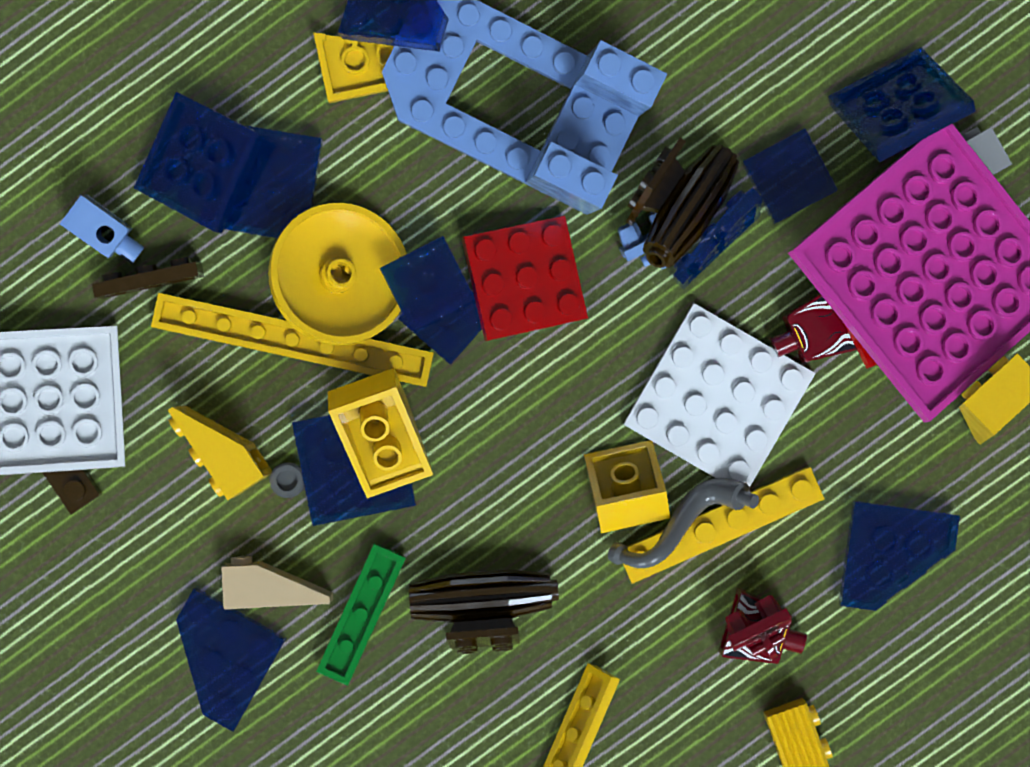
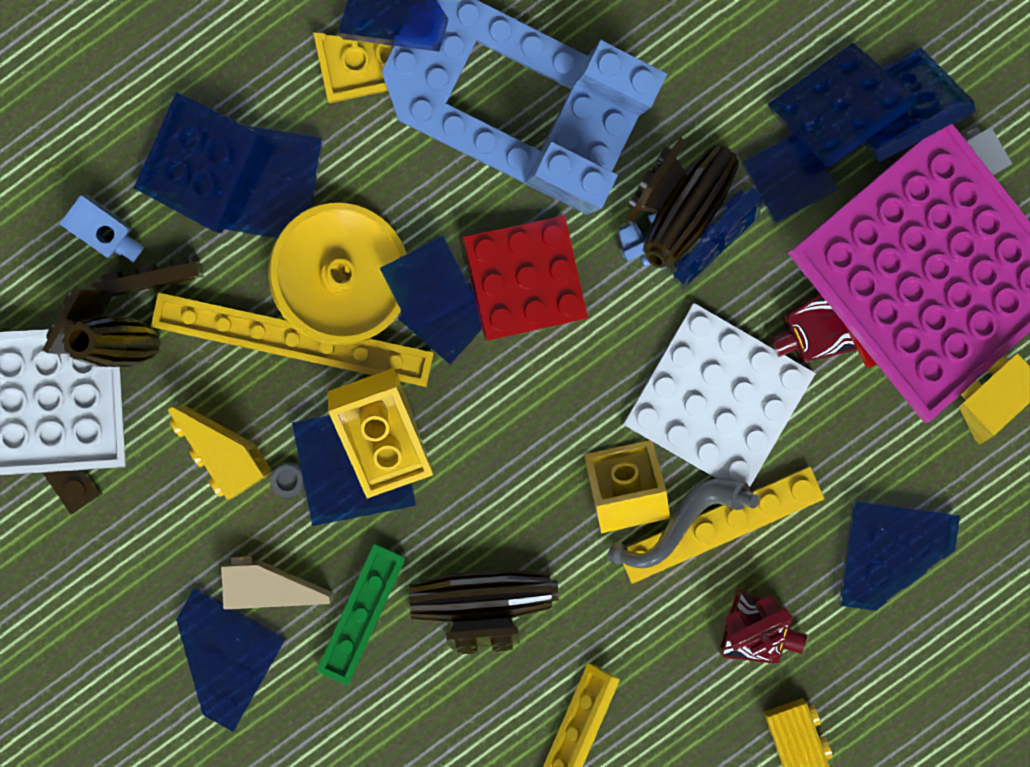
none -> dark brown plate [42,286,161,367]
none -> clear blue plate [768,42,917,168]

